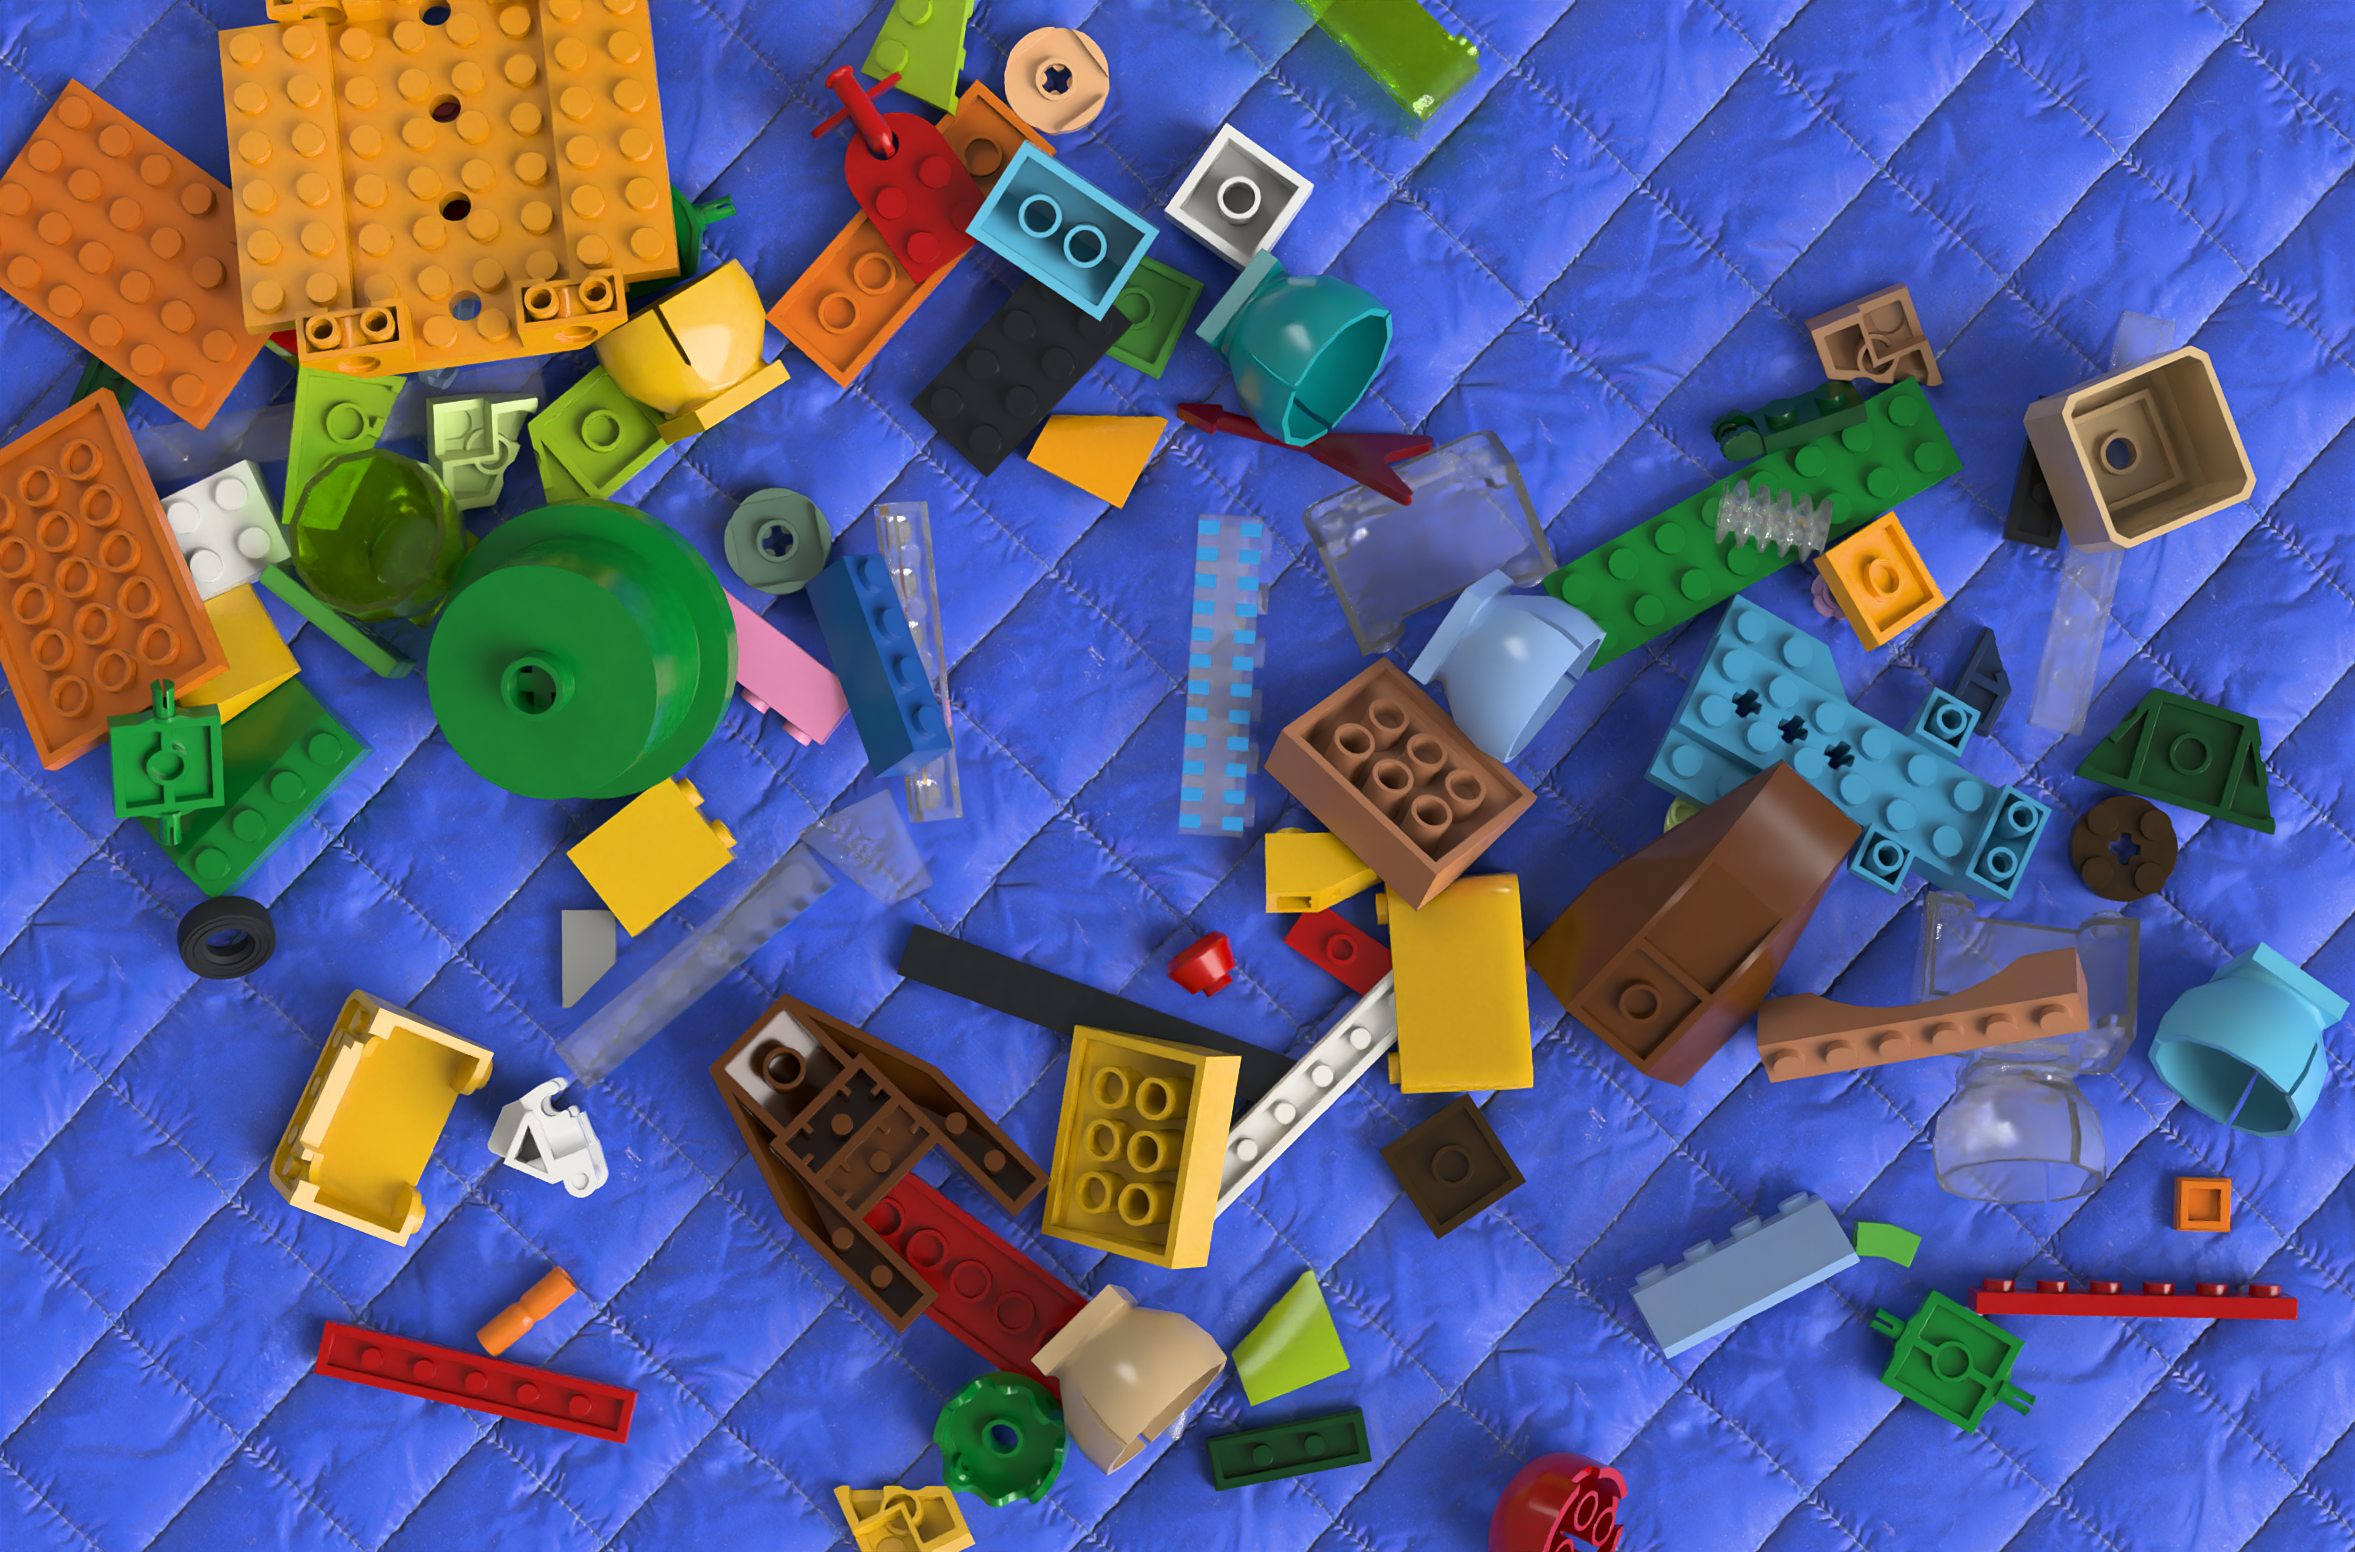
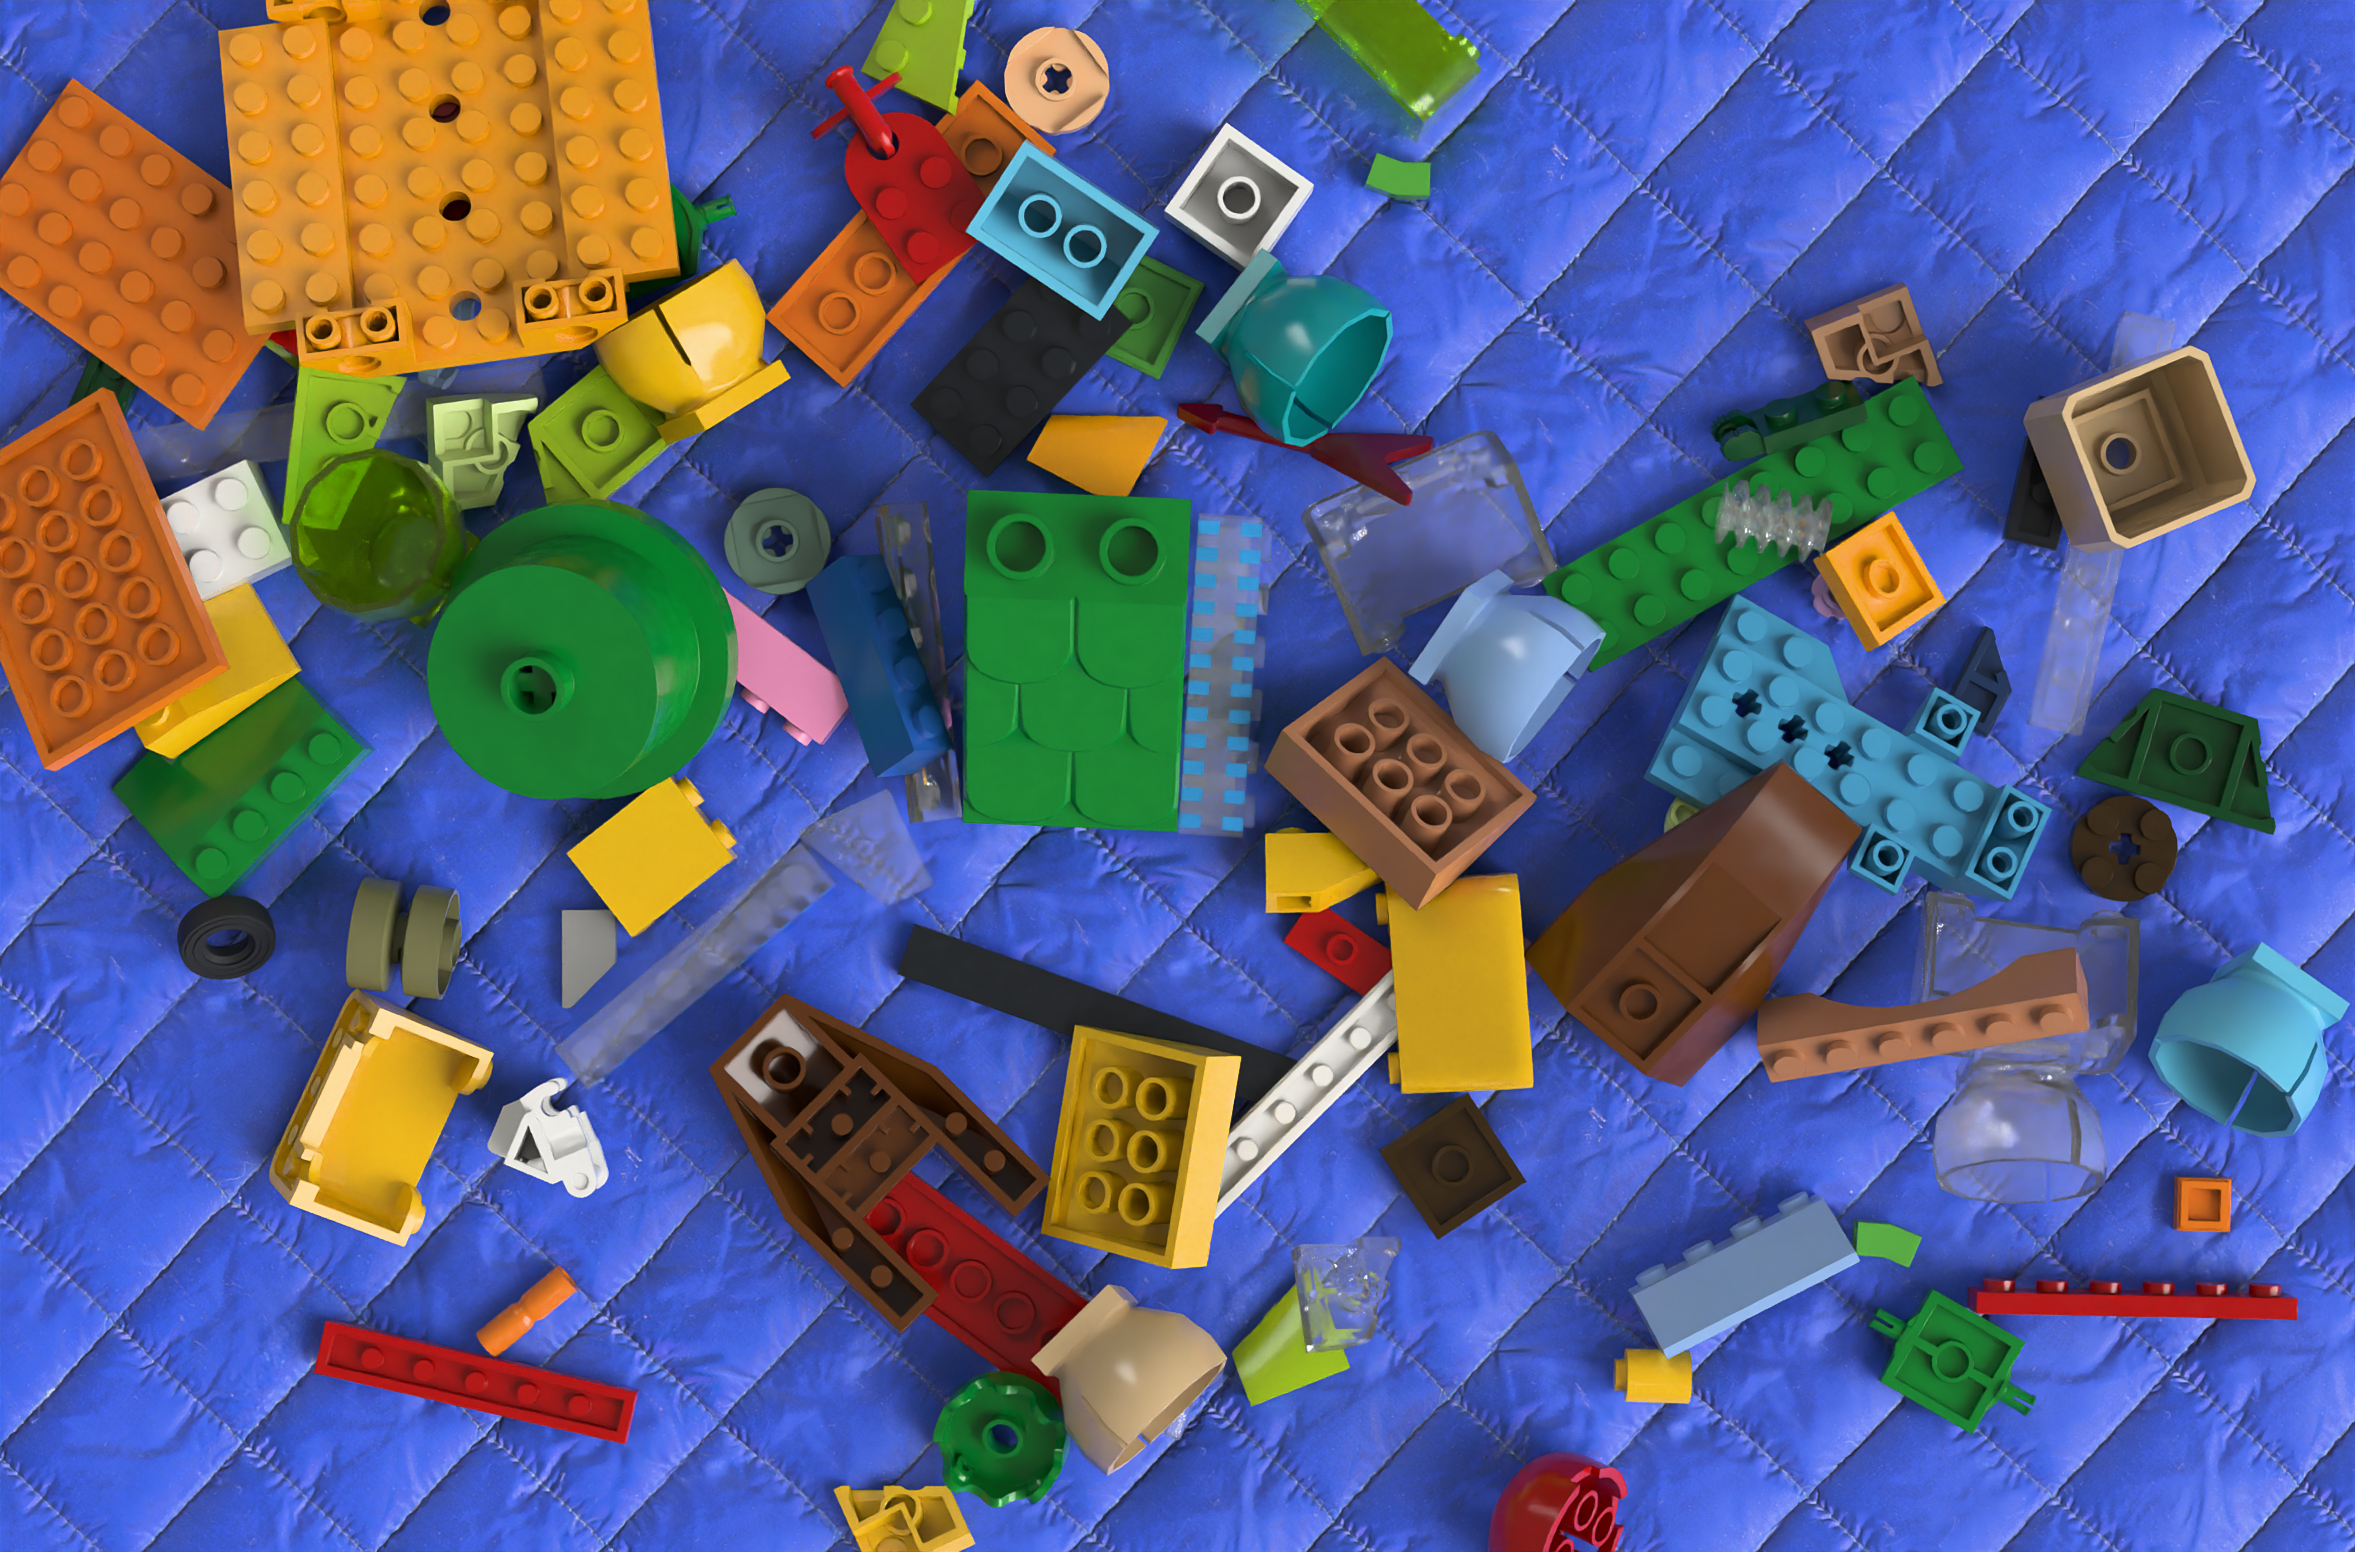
green plate [107,679,225,846] -> none
bright green tile [258,563,417,679] -> none
red cone [1167,930,1236,998] -> none
dark green tile [1206,1407,1372,1492] -> none
none -> olive wheel [346,876,462,1000]
none -> green slope [963,490,1191,832]
none -> clear slope [1291,1237,1401,1353]
none -> bright green piece [1364,153,1431,200]
none -> yellow brick [1613,1348,1692,1404]

